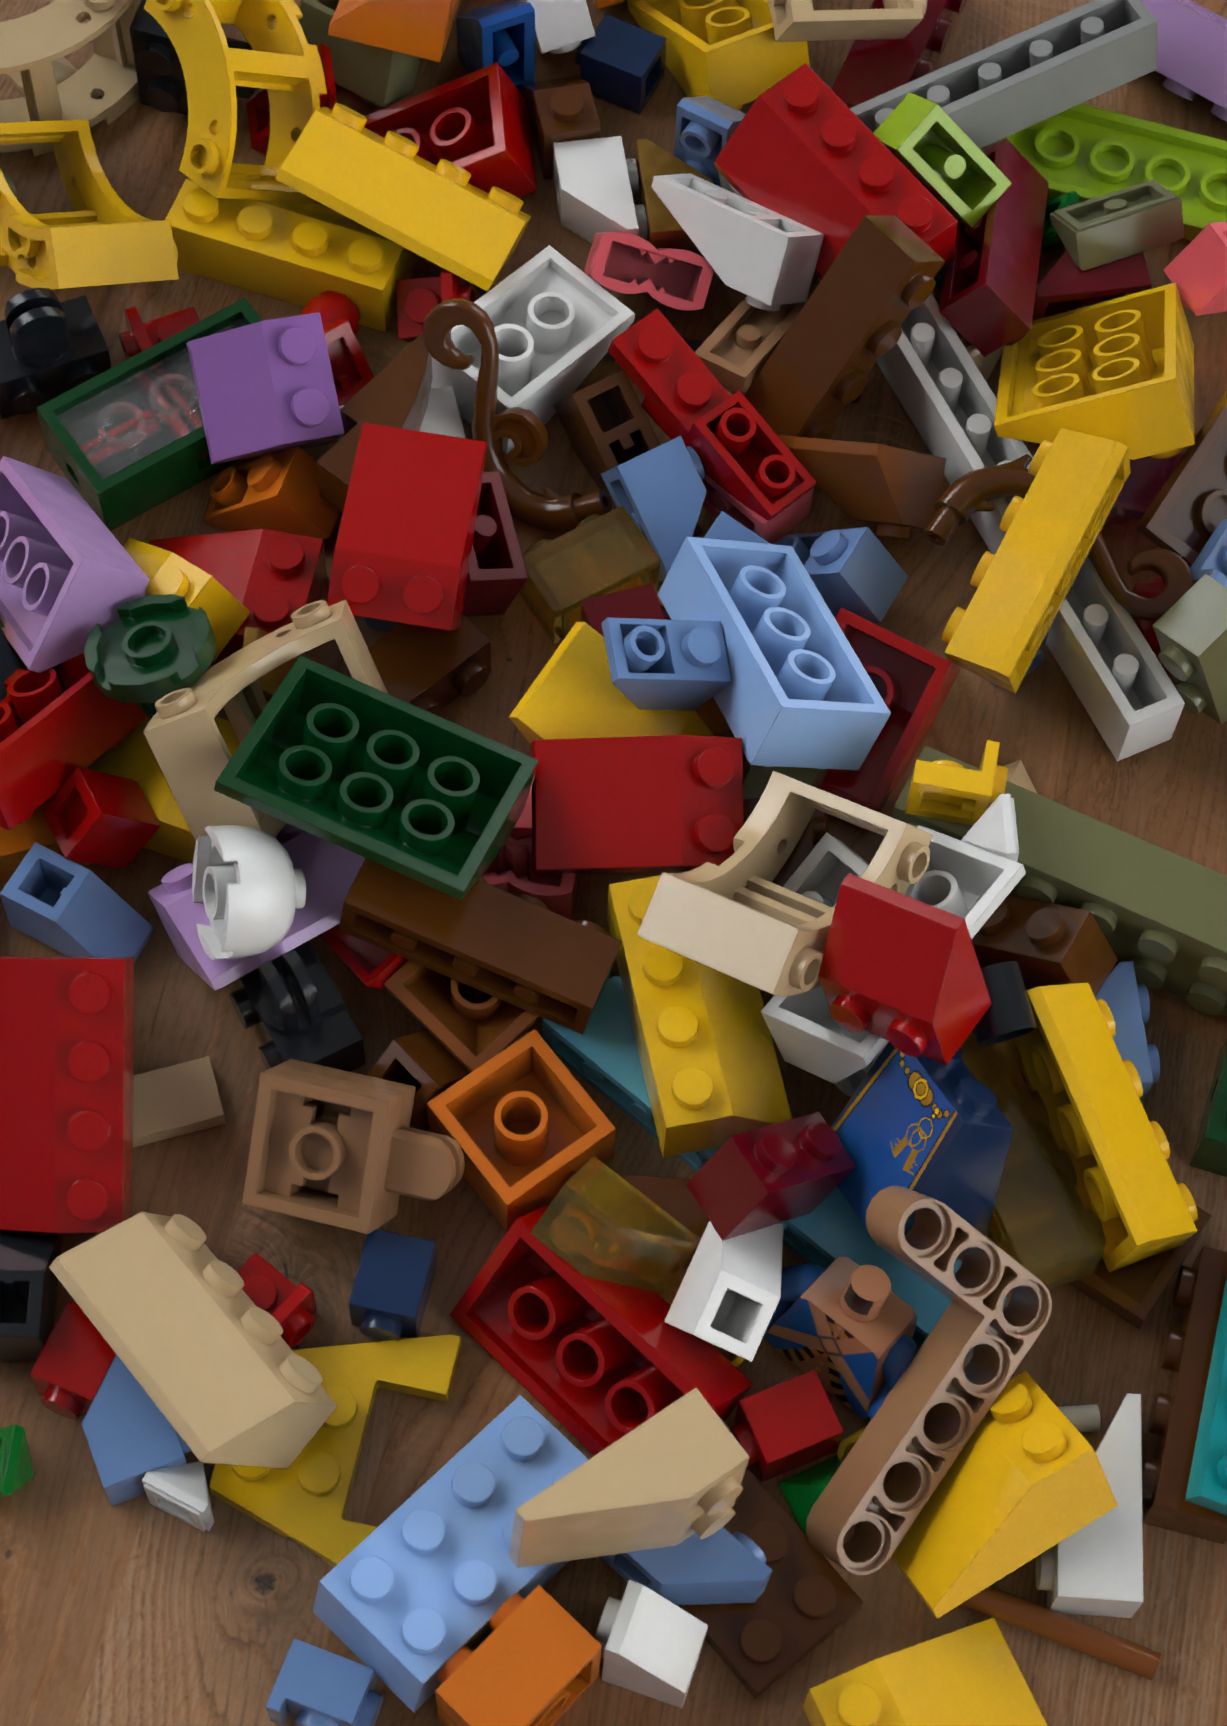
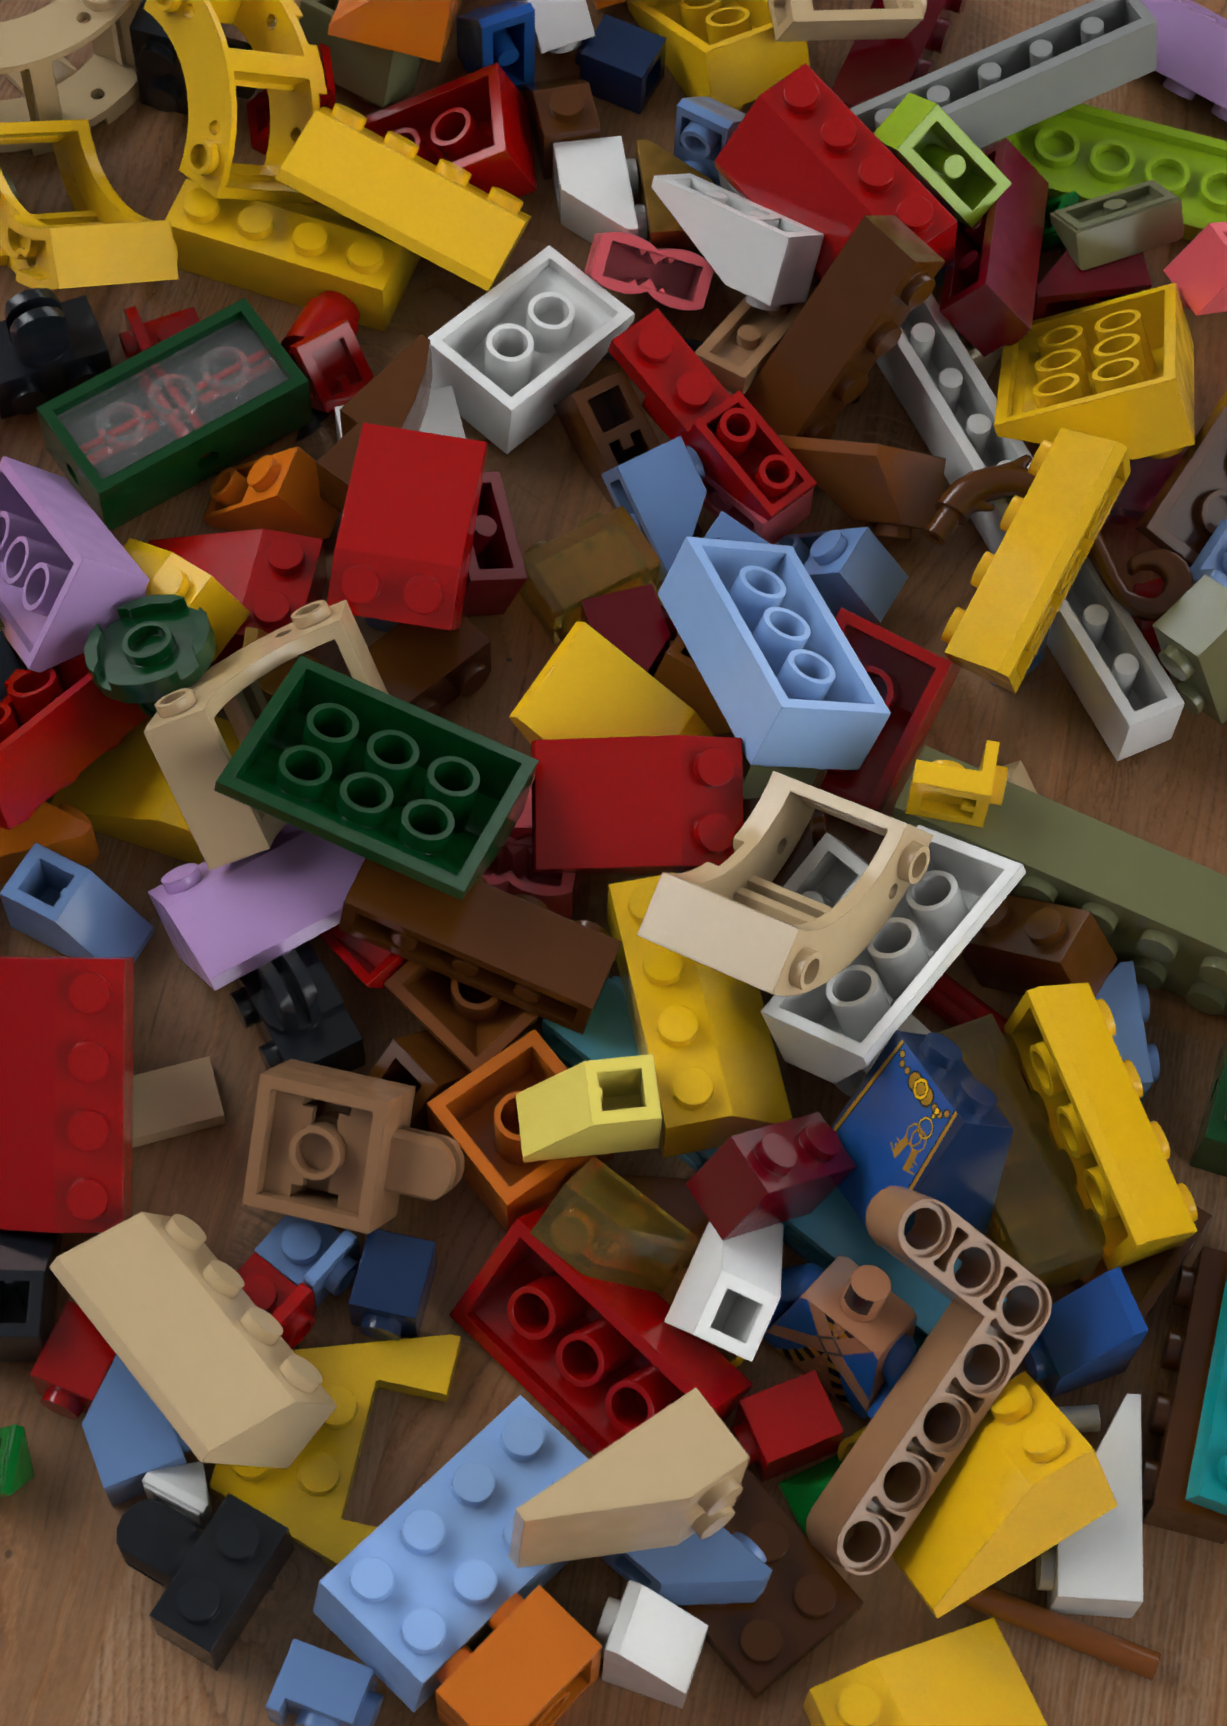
red panel [42,767,160,869] -> none
medium lavender slope [187,312,345,464] -> none
white cylinder [192,825,306,960] -> none
red bracket [396,270,478,342] -> none
reddish brown plant [422,298,612,532] -> none
medium blue slope [601,617,732,711] -> none
red slope [818,873,992,1065] -> none
white slope [961,794,1019,862] -> none
black axle [972,961,1037,1046] -> none
none -> black brick [116,1493,294,1671]
none -> medium blue bracket [254,1215,361,1307]
none -> light yellow slope [516,1054,662,1163]
none -> blue slope [1023,1267,1148,1399]

